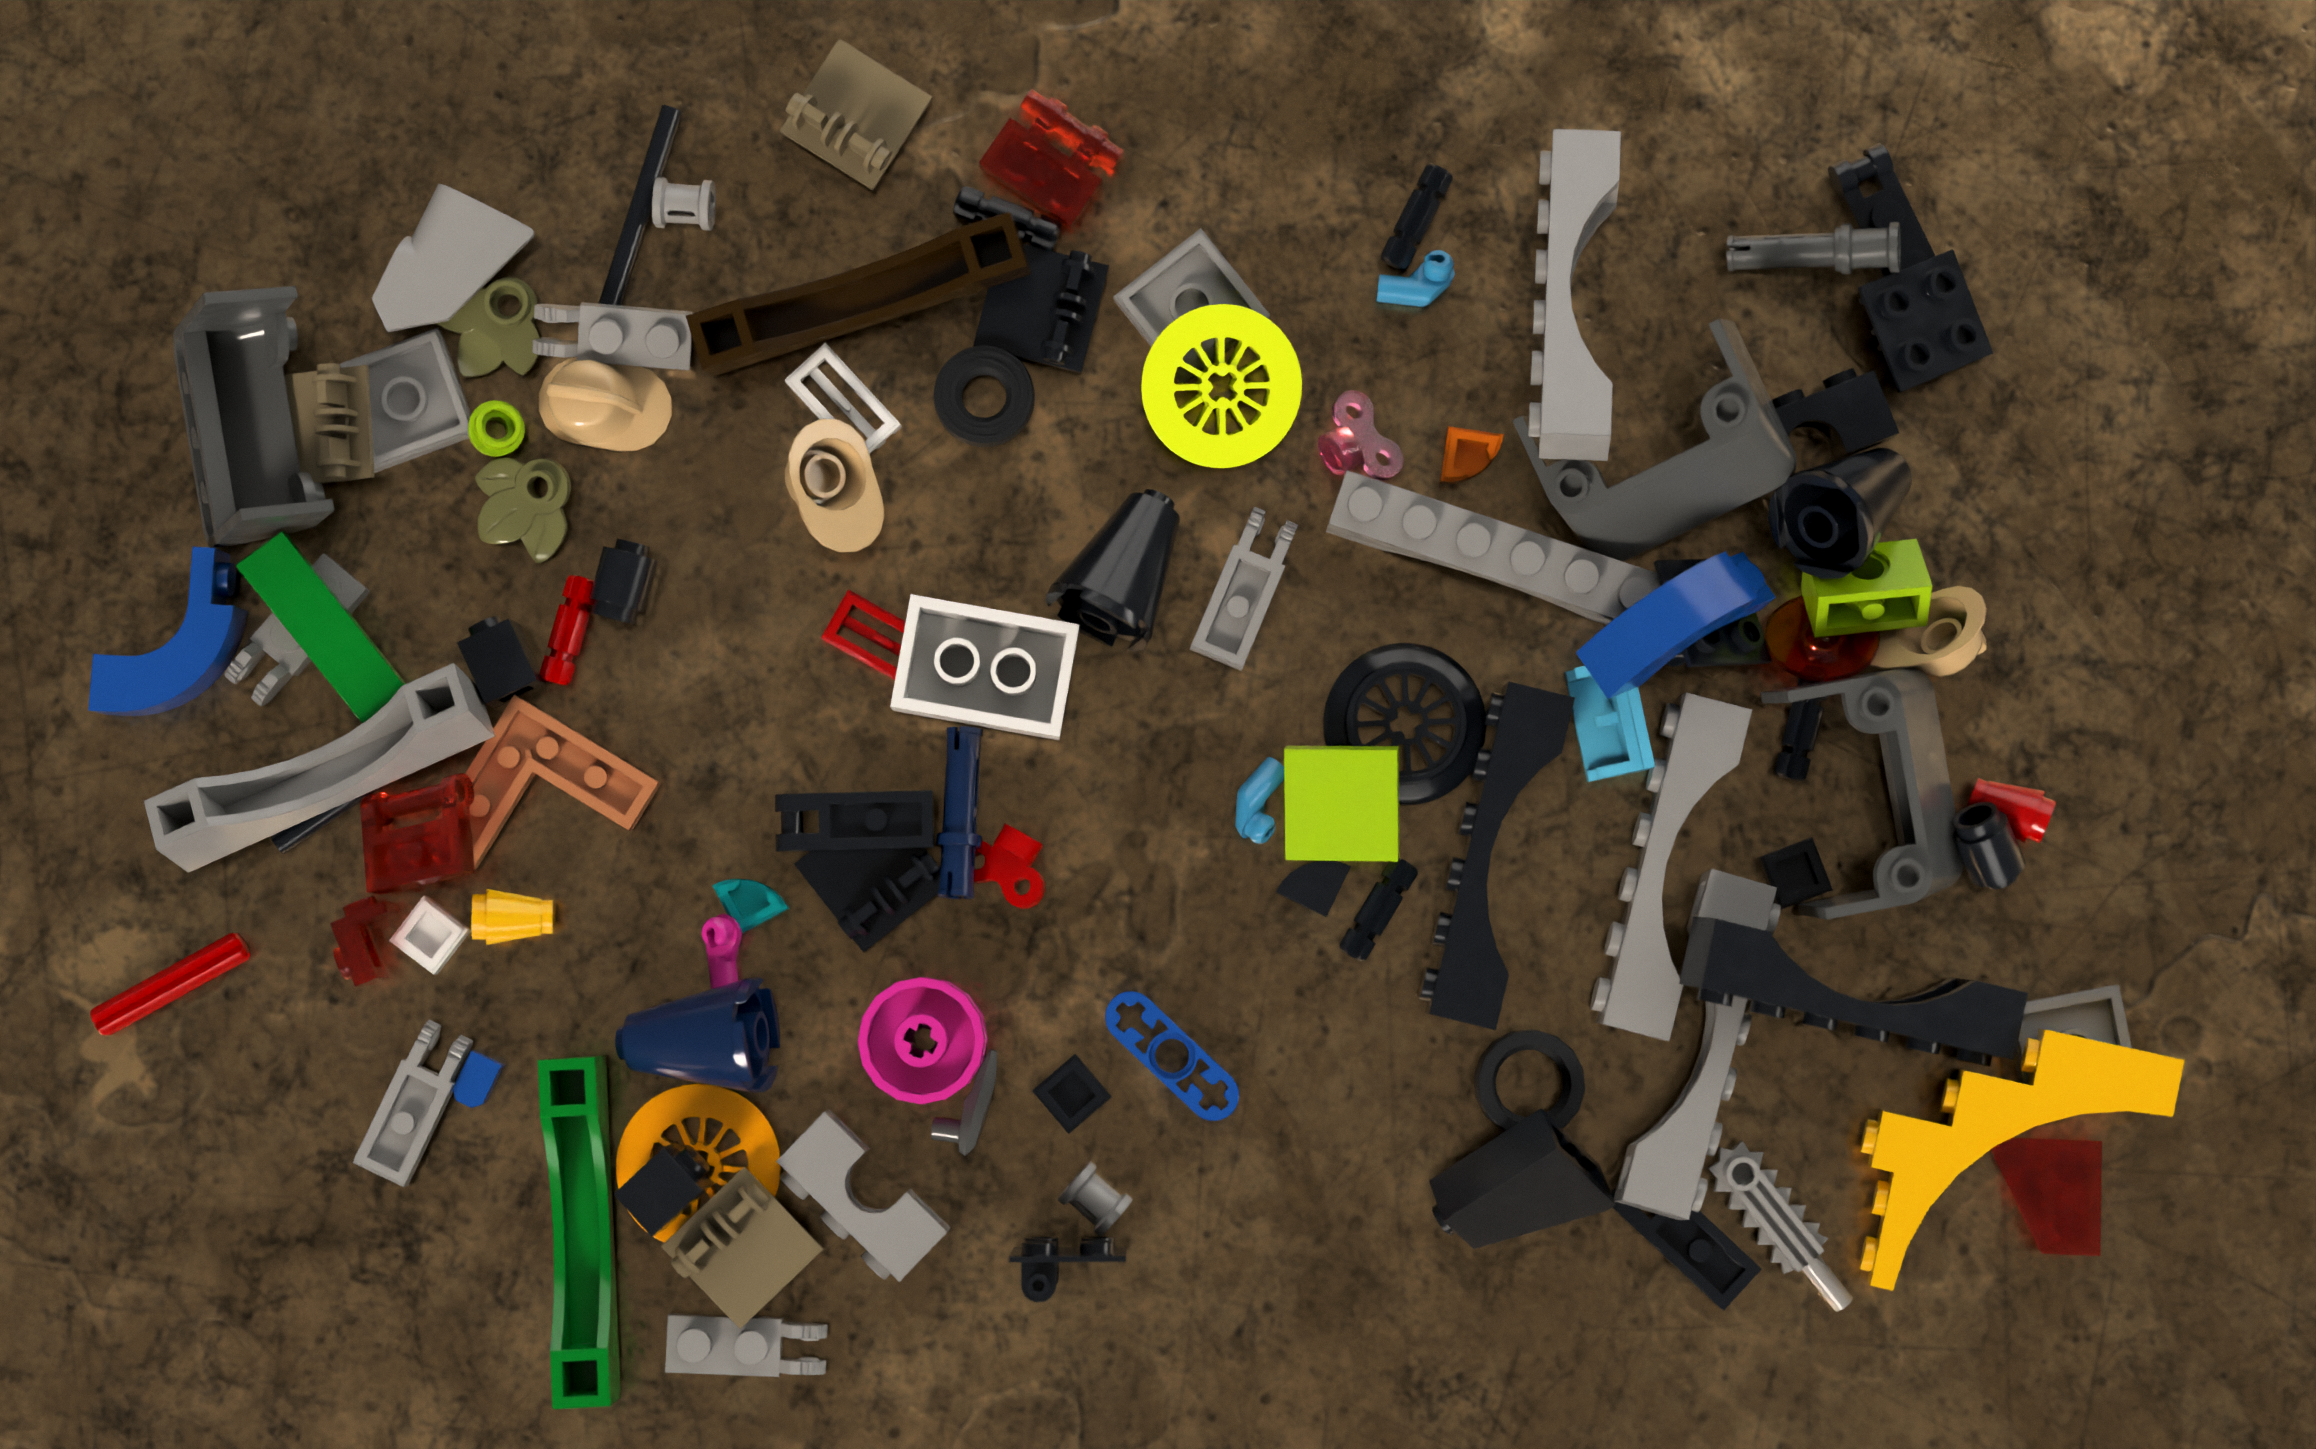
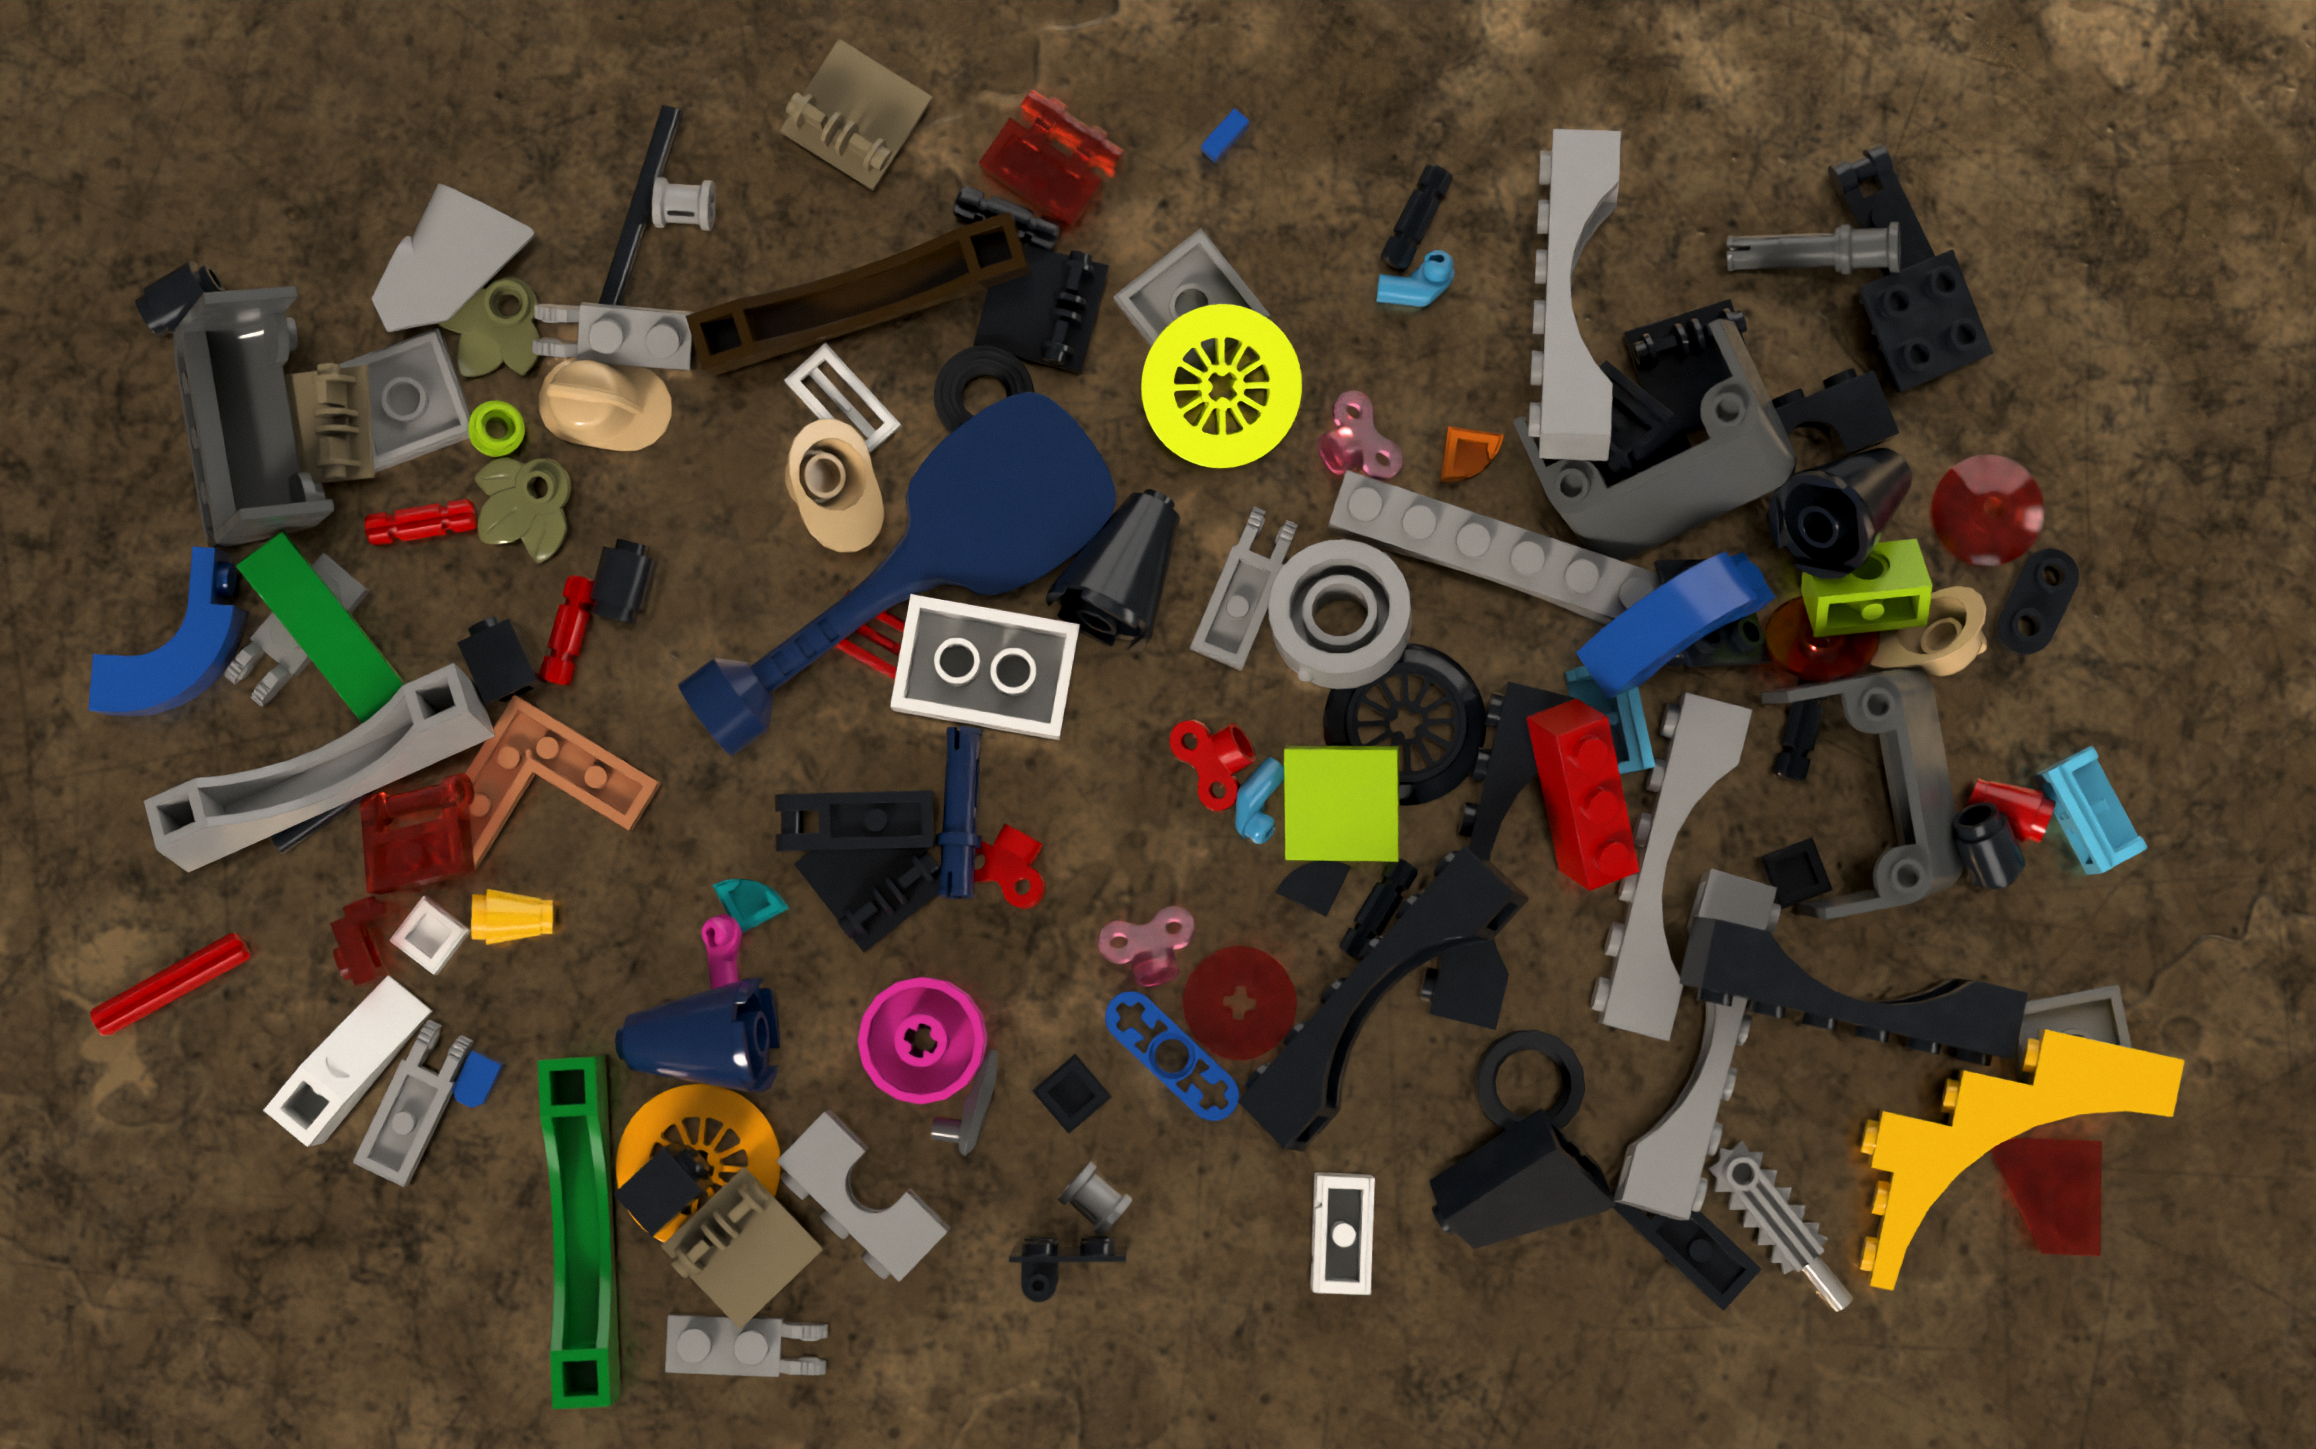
none -> black brick [135,260,225,338]
none -> white slope [263,975,433,1147]
none -> red axle [364,499,477,546]
none -> dark blue piece [678,392,1116,757]
none -> clear pink piece [1098,906,1195,987]
none -> red piece [1170,719,1256,811]
none -> clear red plate [1183,946,1297,1060]
none -> blue piece [1201,108,1249,163]
none -> black arch [1238,845,1530,1152]
none -> light grey piece [1268,539,1412,689]
none -> white brick [1310,1172,1375,1295]
none -> red brick [1526,698,1640,891]
none -> black hinge [1597,360,1692,482]
none -> black hinge [1624,299,1747,430]
none -> clear red dish [1931,455,2044,566]
none -> black plate [1993,548,2079,656]
none -> medium azure hinge [2034,746,2148,875]

